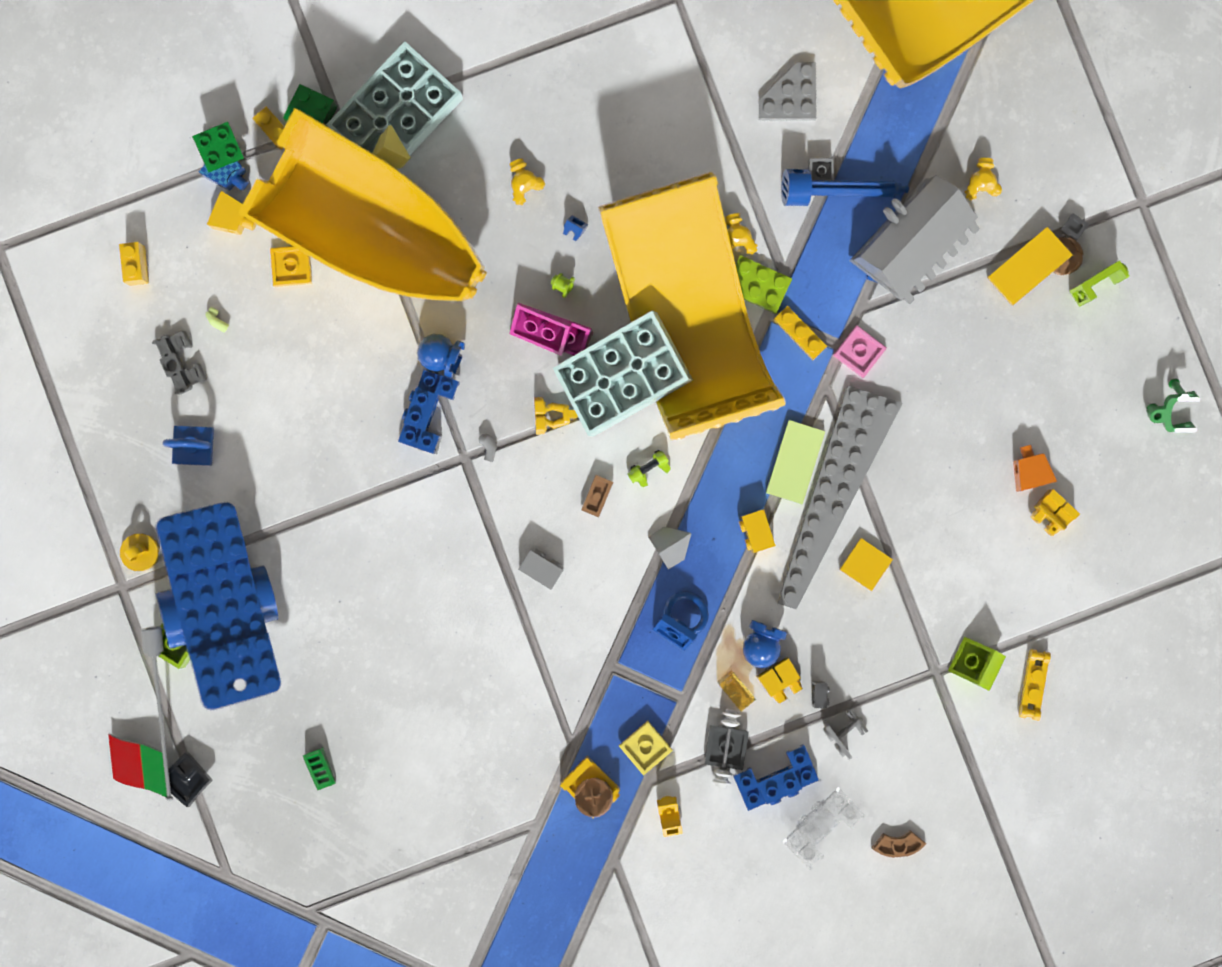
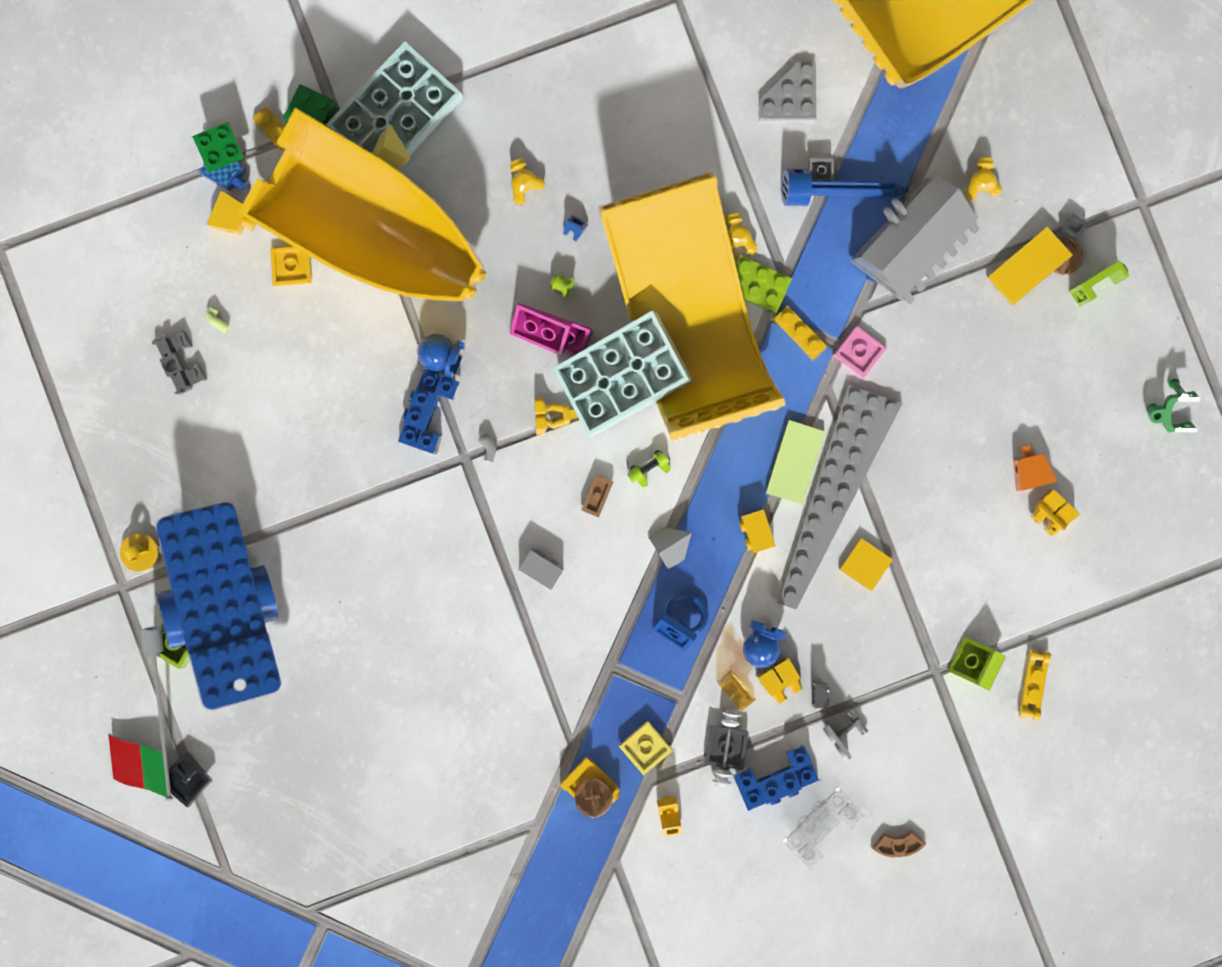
yellow brick [119,242,149,286] -> none
blue tile [163,426,214,466] -> none
green slope [303,747,336,791] -> none

